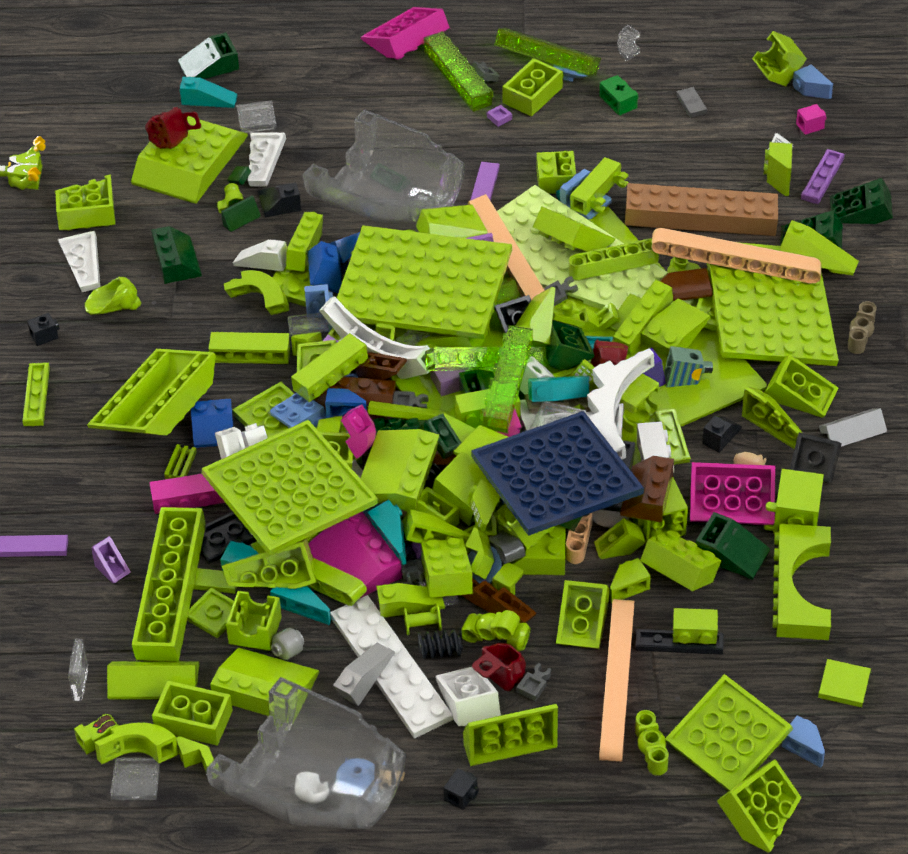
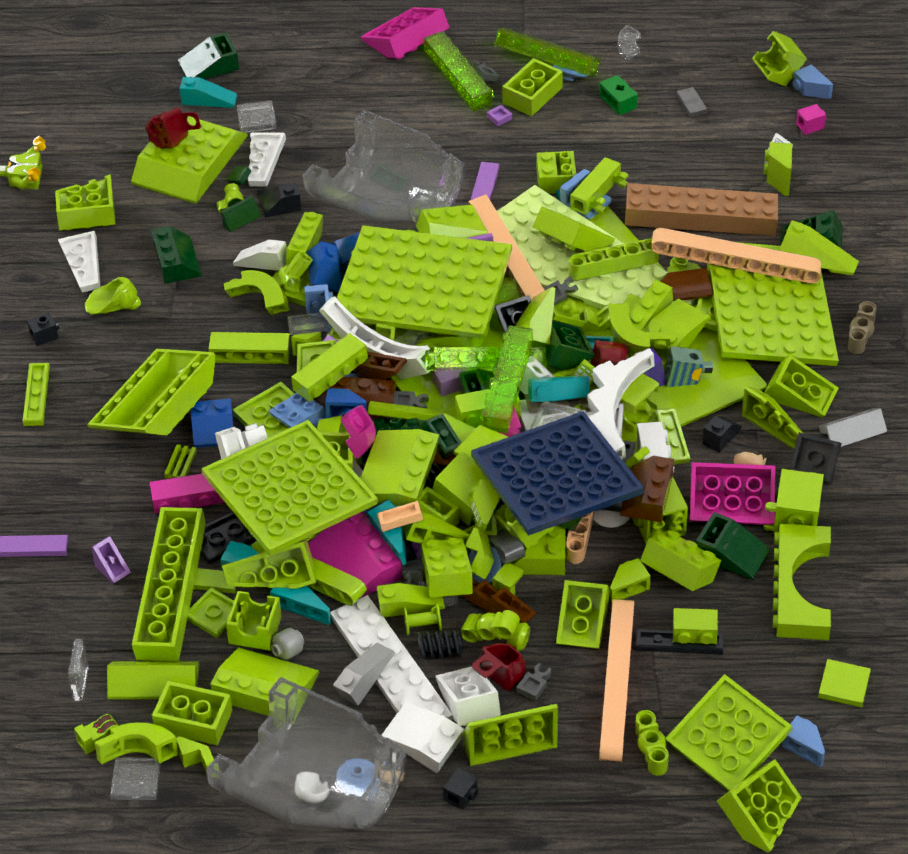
lime slope [594,518,646,559] -> none
medium lavender tile [801,149,845,204] -> none
dark green slope [830,178,893,224] -> none
none -> lime piece [278,251,313,291]
none -> light nougat tile [377,501,423,532]
none -> white slope [381,702,464,773]
none -> lime arch [609,303,670,353]
none -> lime tile [624,445,650,469]

